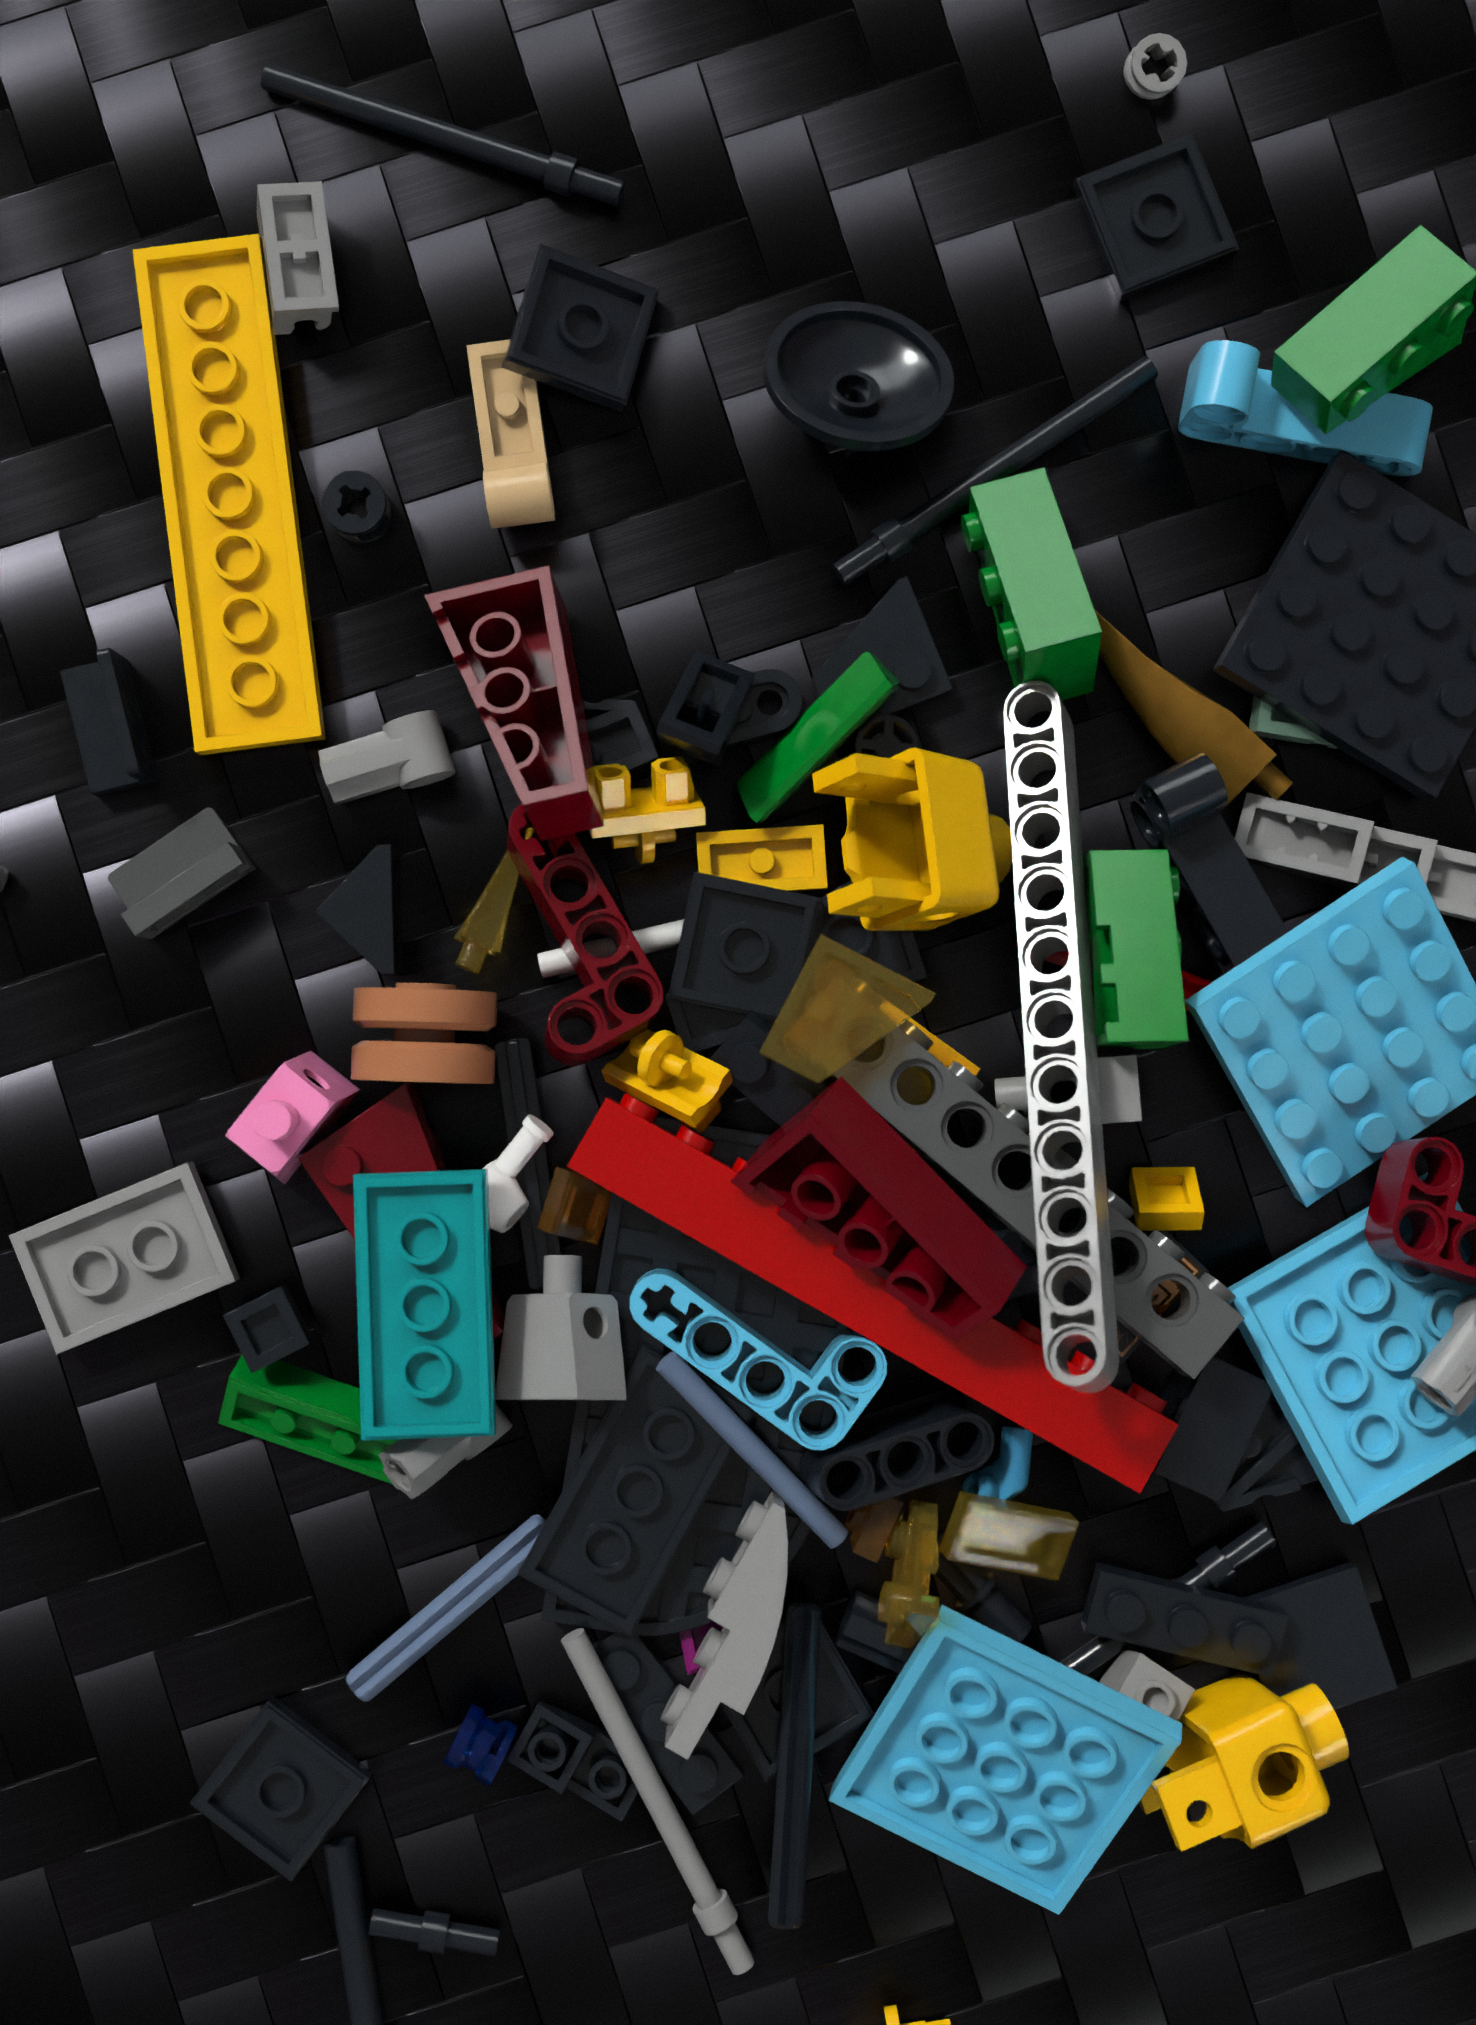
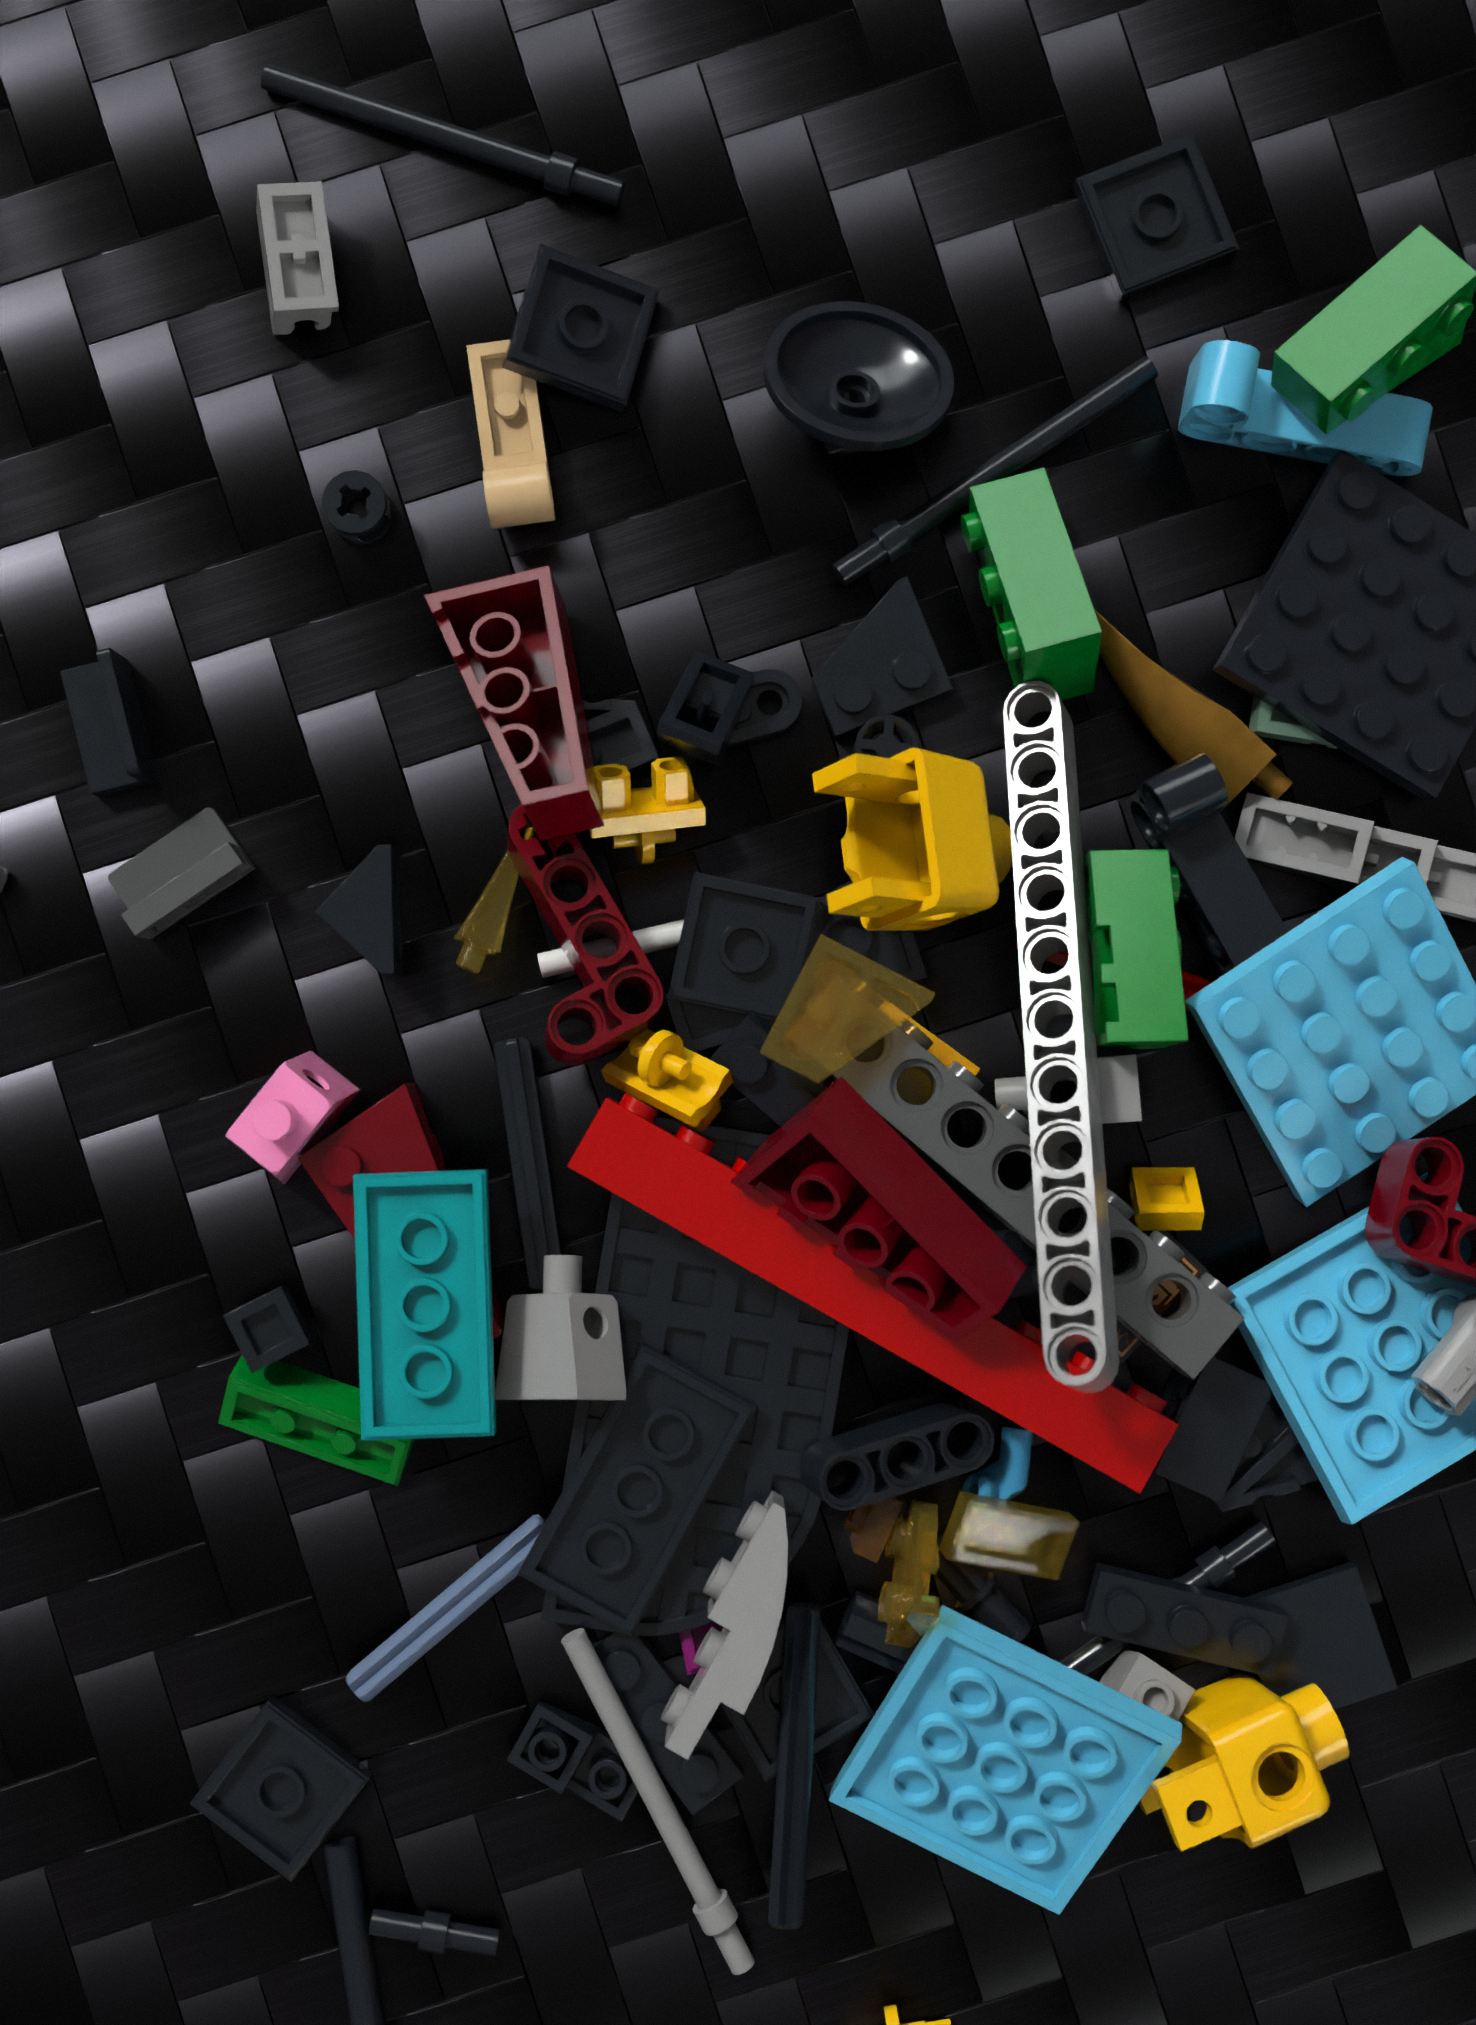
light grey plate [9,1161,241,1355] -> none
yellow plate [133,234,326,755] -> none
light grey piece [318,710,456,805] -> none
nougat wheel [351,983,497,1084] -> none
light grey piece [379,1403,513,1499] -> none
clear blue wheel [443,1703,518,1786] -> none
white bar [483,1114,554,1233] -> none
clear orange tile [537,1167,612,1244] -> none
medium azure beam [630,1268,887,1450] -> none
sand blue bar [656,1351,848,1549] -> none
yellow plate [696,824,828,892] -> none
green slope [737,651,900,823] -> none
light grey bush [1123,33,1187,100] -> none

